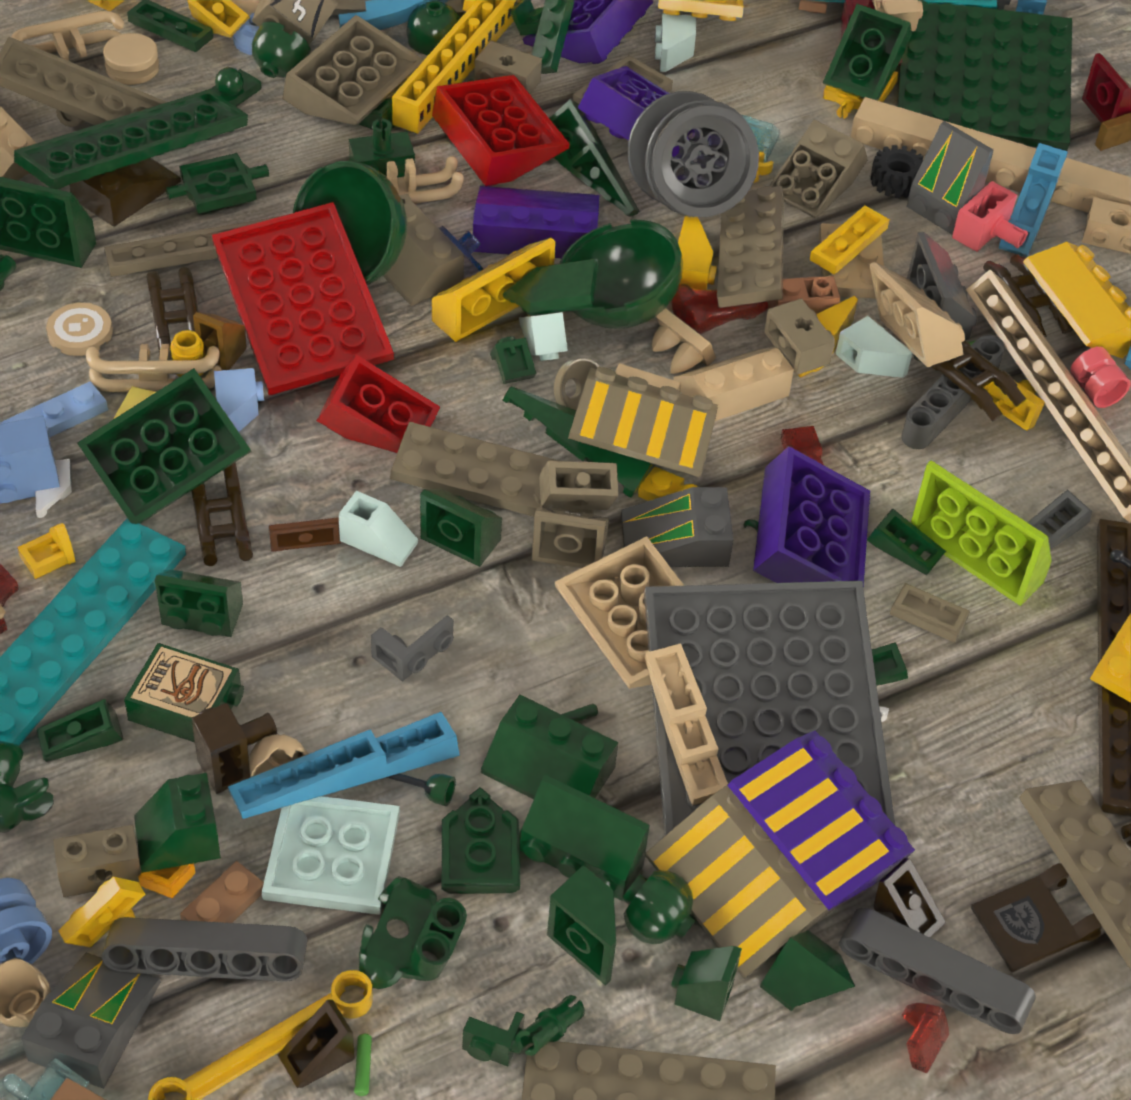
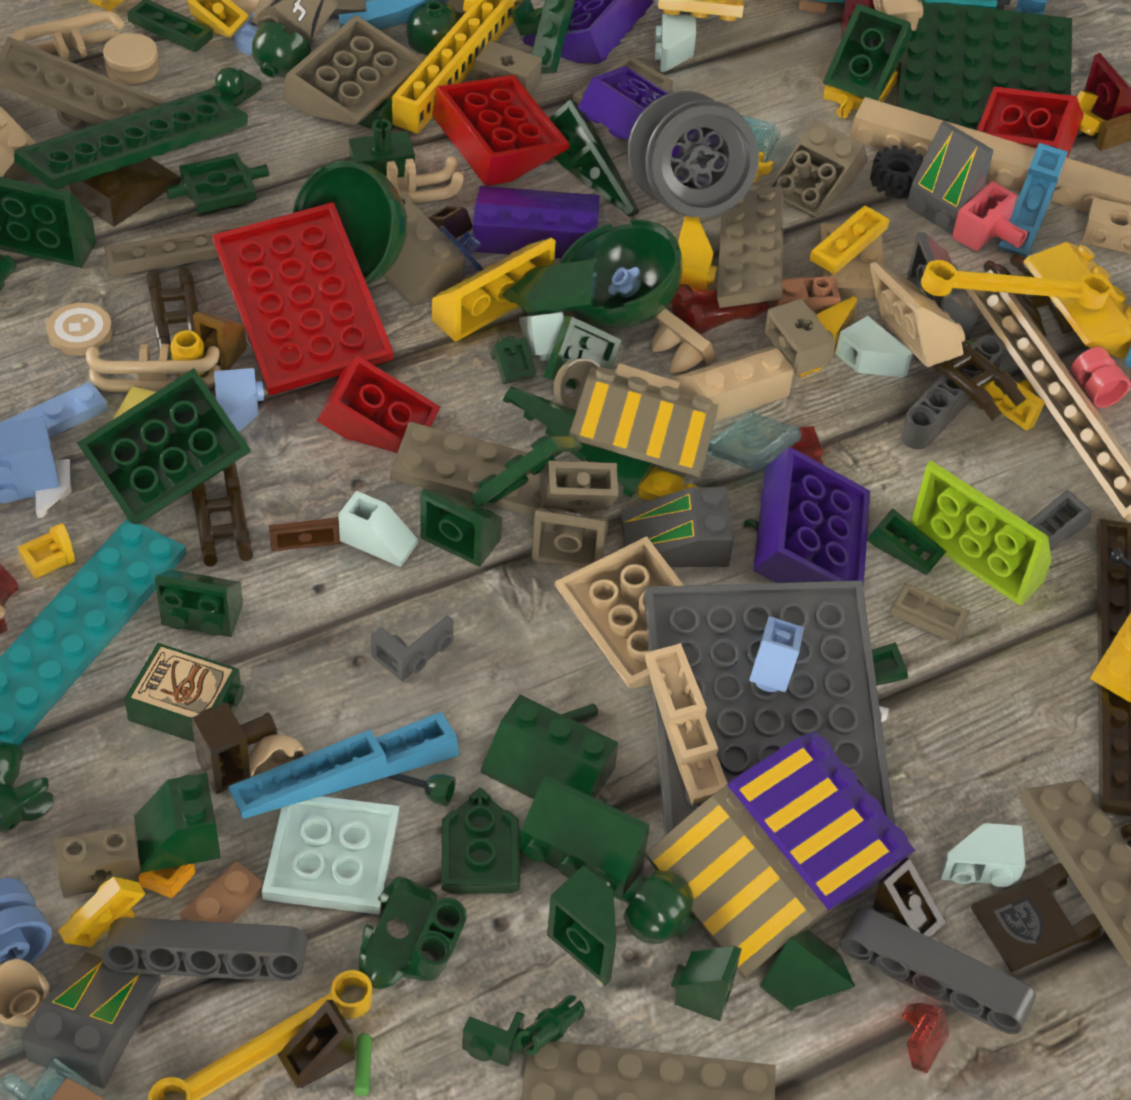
dark green slope [36,699,124,762] -> none
none -> dark brown slope [428,206,473,241]
none -> dark green wing [470,435,583,507]
none -> plate [543,316,622,389]
none -> light blue plate [608,267,641,298]
none -> clear light blue tile [708,412,802,472]
none -> light blue slope [749,616,804,692]
none -> yellow piece [921,260,1112,309]
none -> light aqua slope [940,823,1026,887]
none -> red slope [977,87,1084,158]
none -> yellow bracket [1077,91,1106,136]

